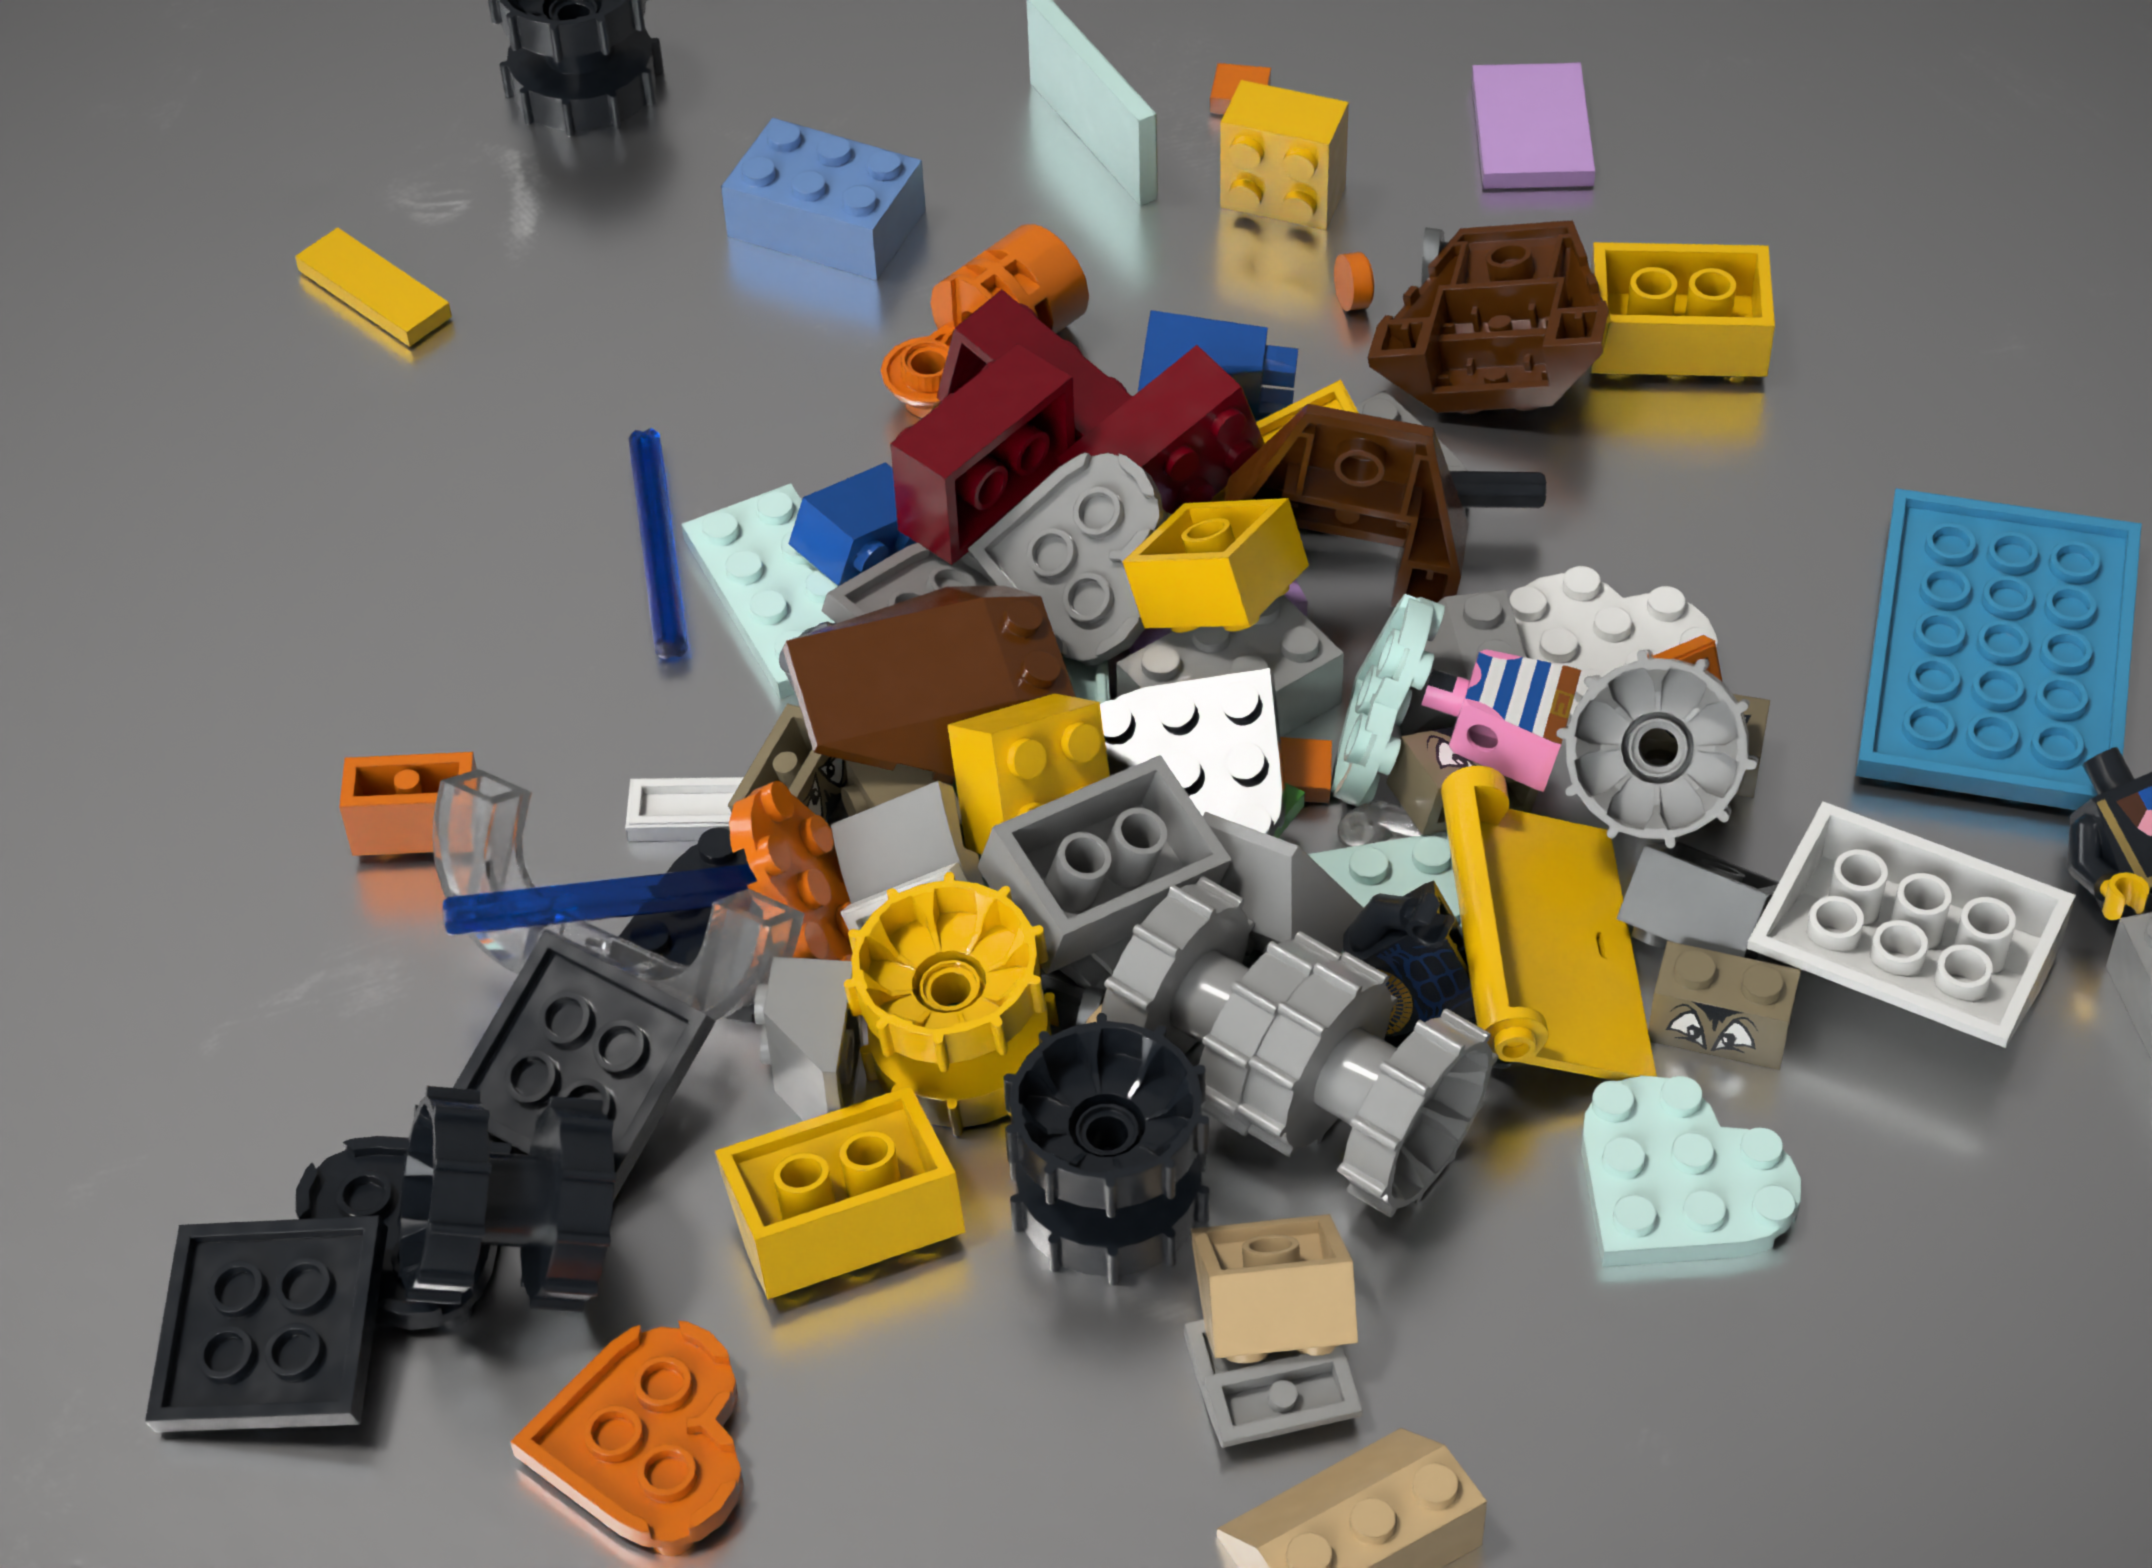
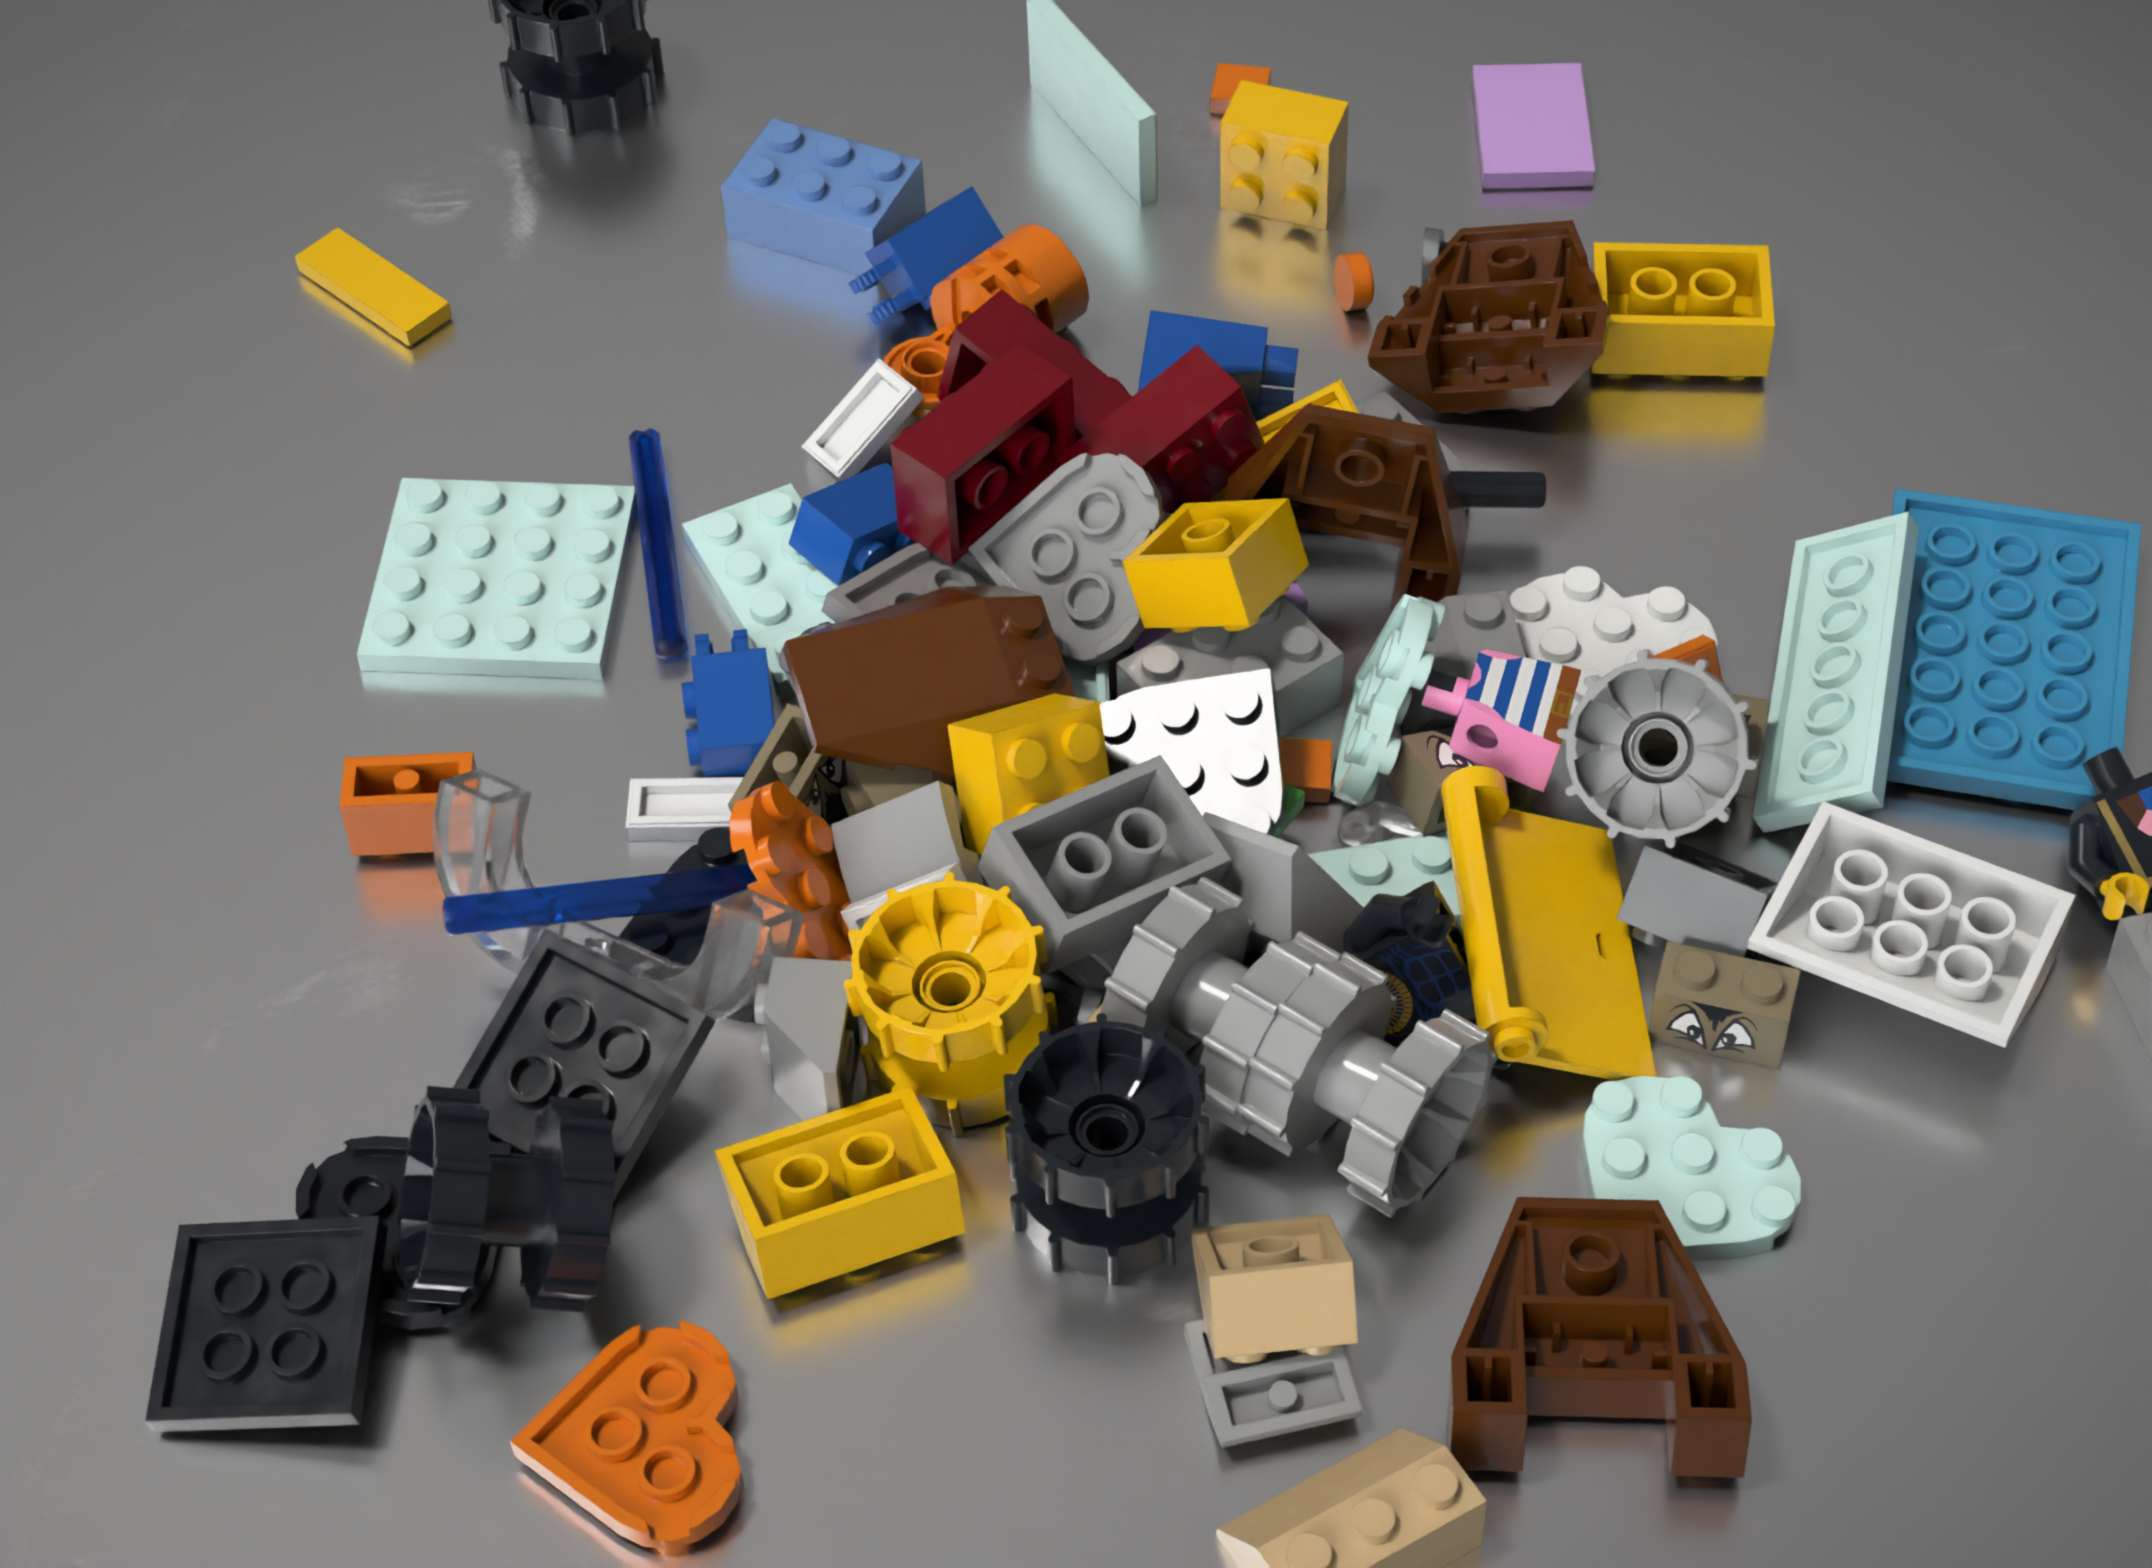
none -> light aqua plate [356,478,638,680]
none -> blue hinge [682,629,775,778]
none -> white tile [801,359,925,481]
none -> blue hinge [848,186,1004,325]
none -> reddish brown wedge [1448,1197,1752,1478]
none -> light aqua plate [1753,511,1919,833]

